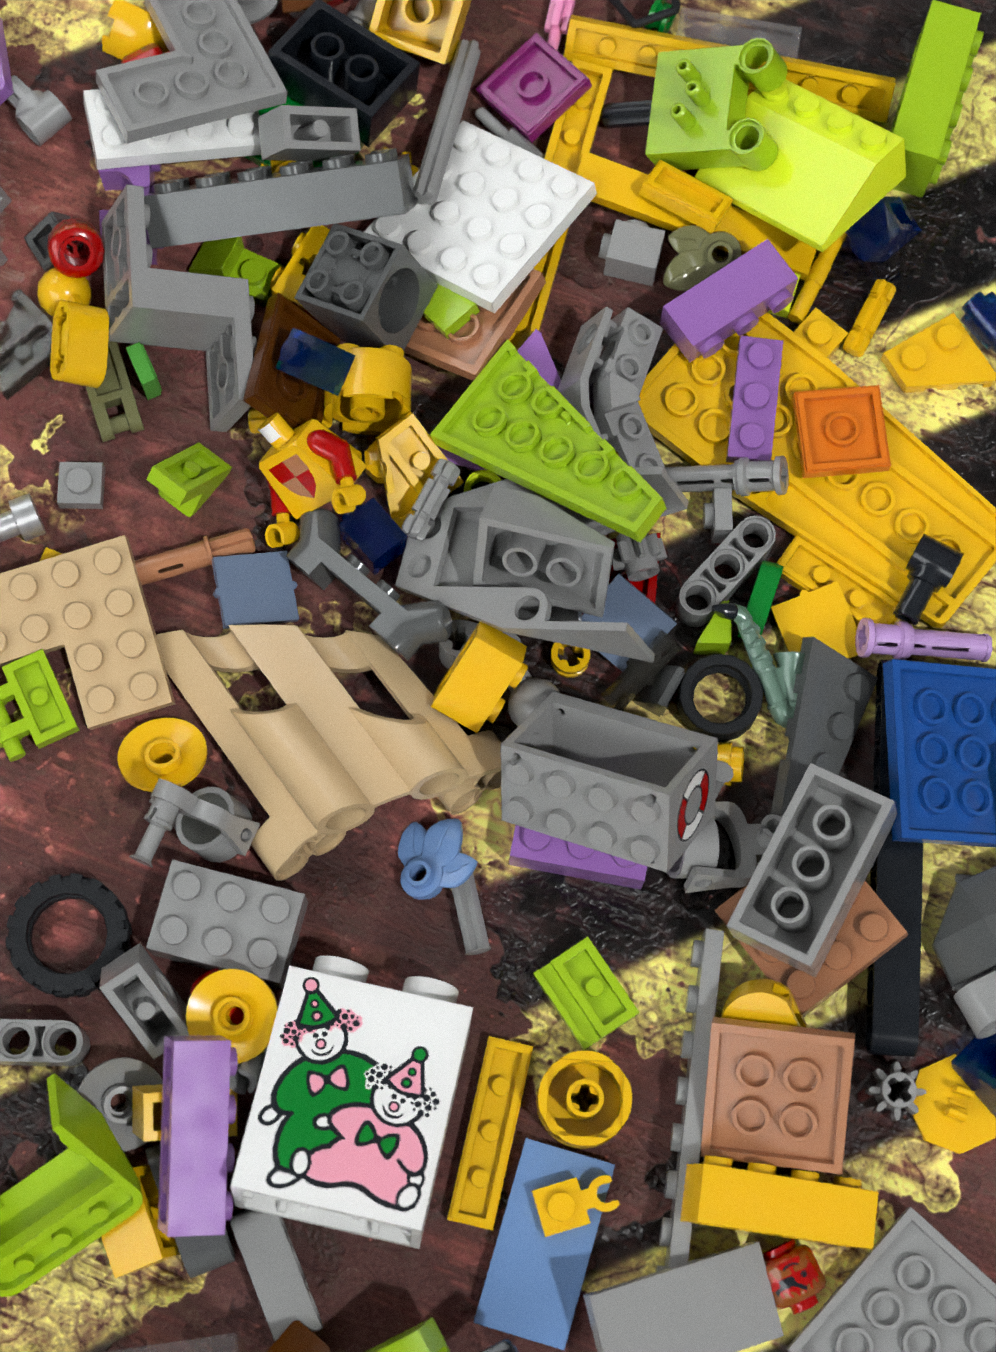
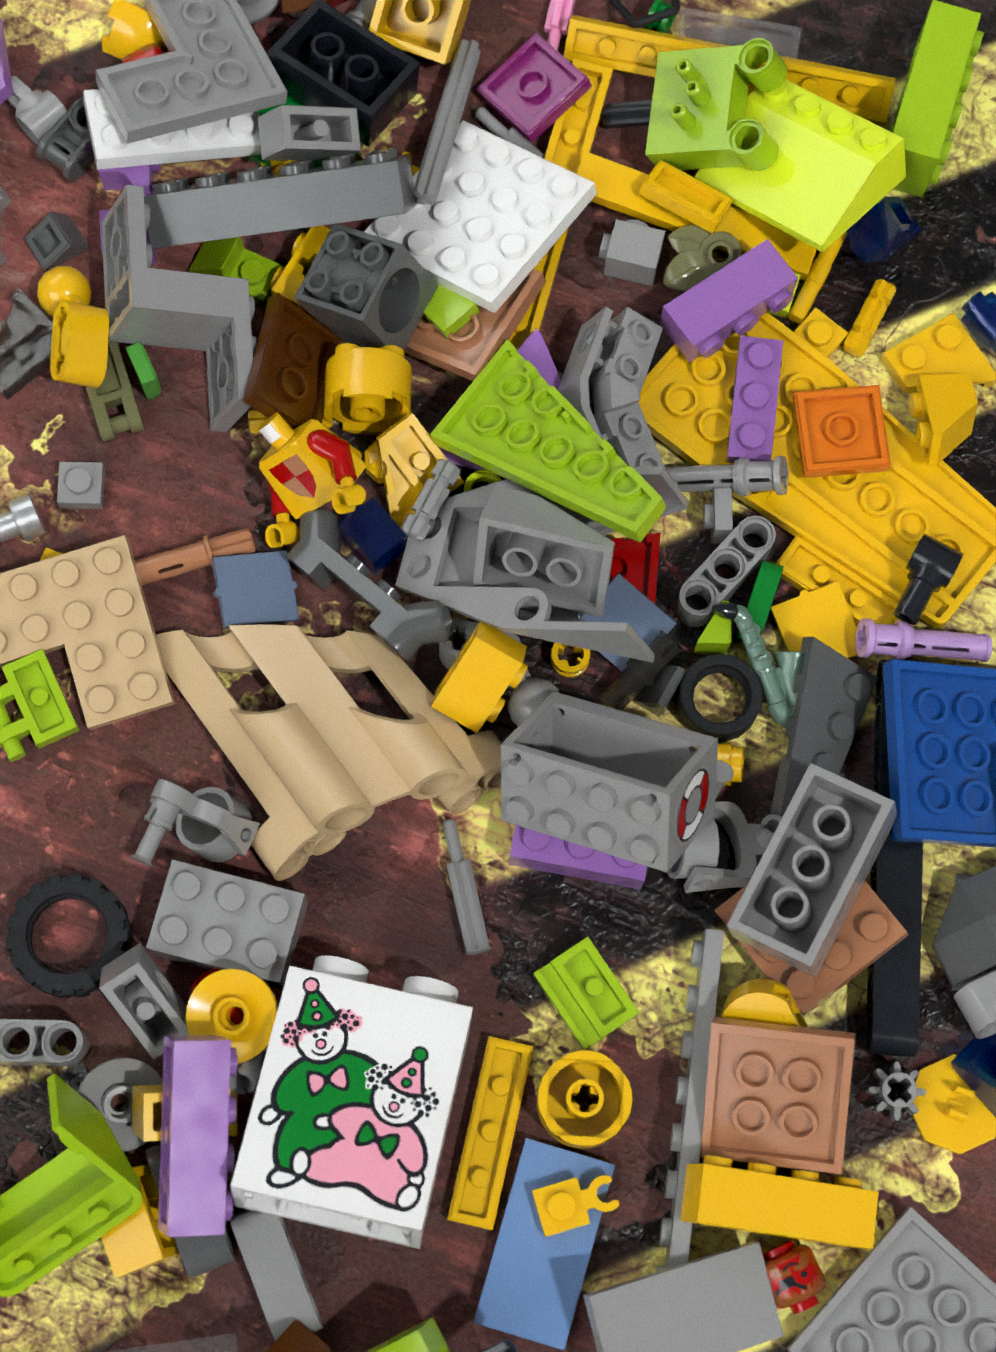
red head [47,218,105,278] -> none
yellow dish [117,718,207,792] -> none
lime slope [146,443,232,517] -> none
brick [275,328,356,396] -> none
medium blue plate [398,818,478,900] -> none
light grey gear [612,532,667,581] -> none
none -> dark grey piece [36,98,95,182]
none -> yellow slope [909,373,978,466]

